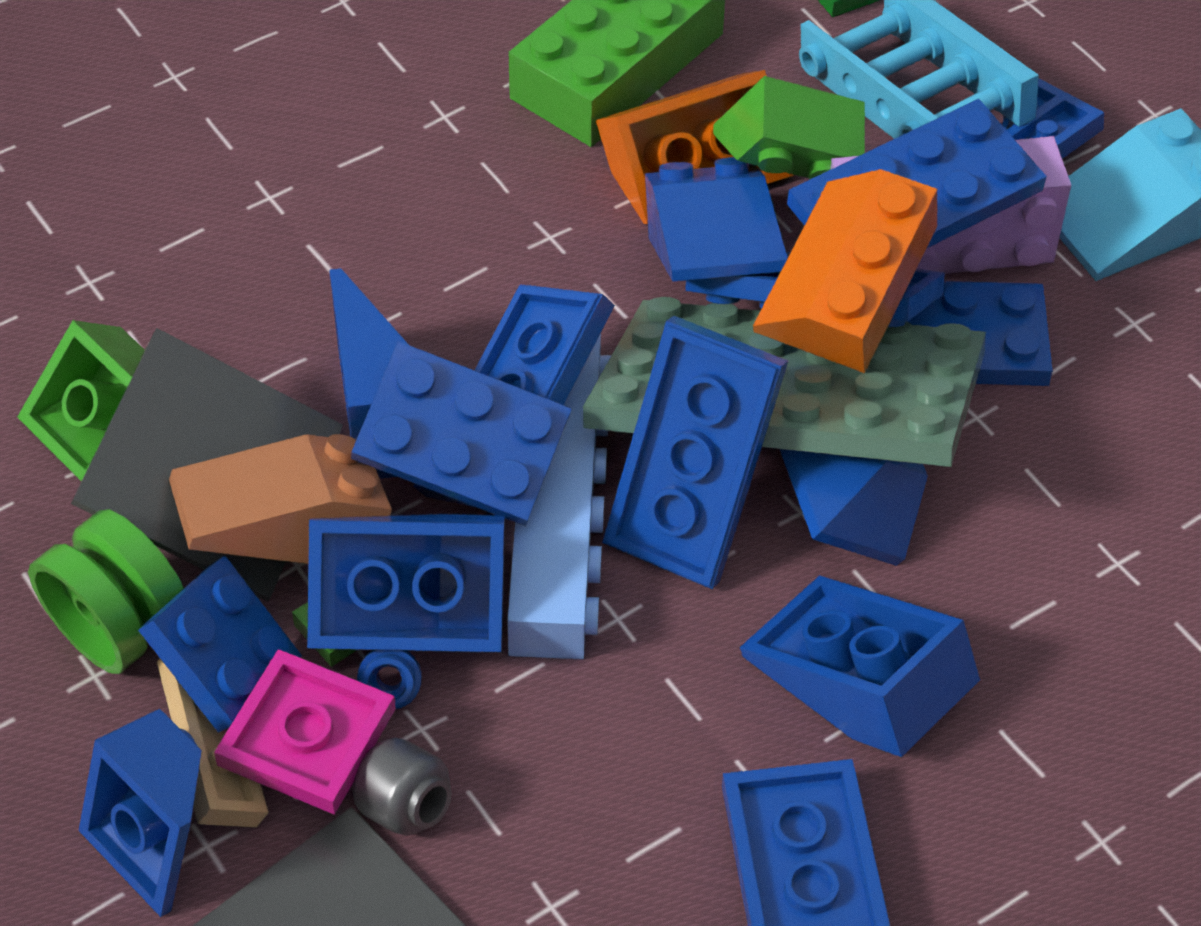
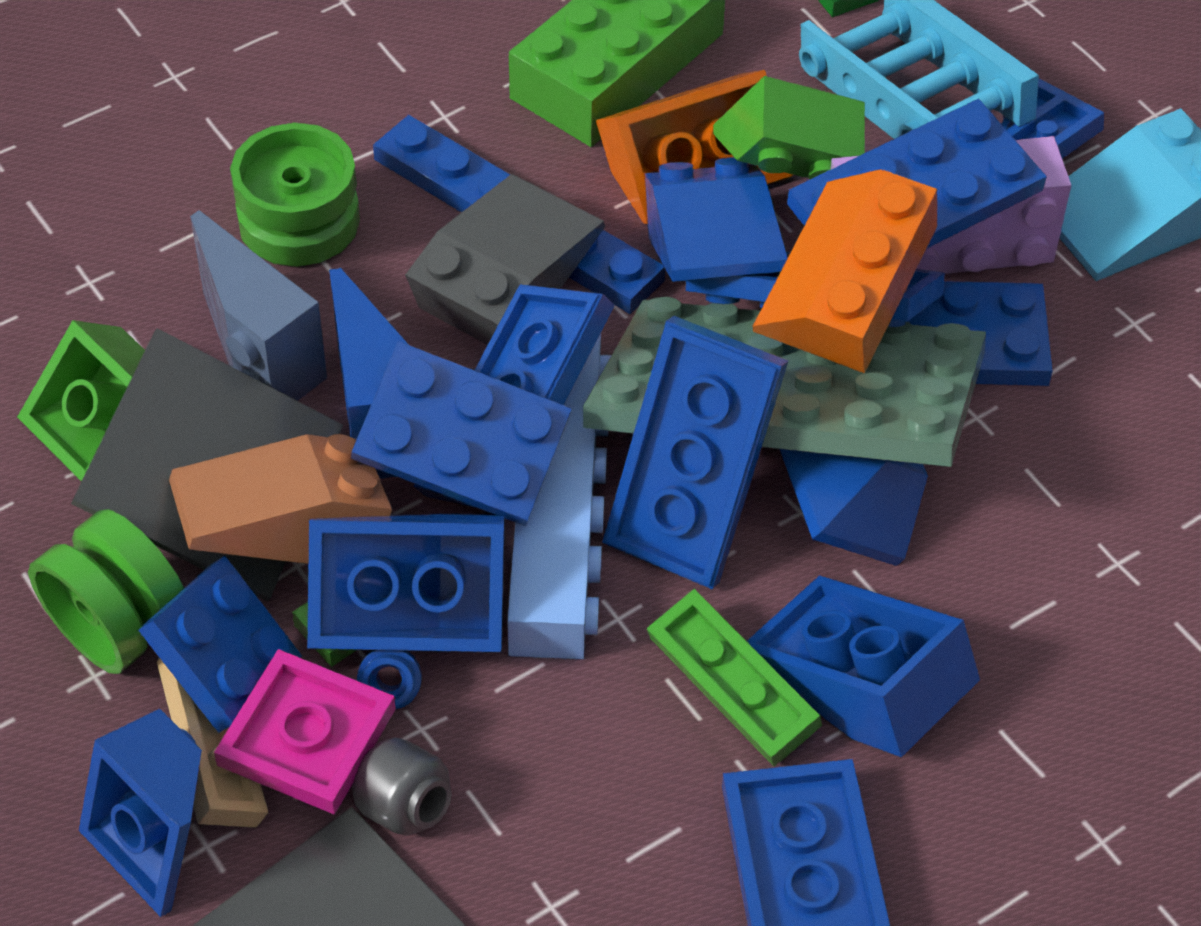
none -> sand blue slope [190,210,327,401]
none -> bright green wheel [230,123,360,267]
none -> blue plate [373,115,665,314]
none -> dark grey slope [405,174,606,345]
none -> bright green plate [647,589,823,767]

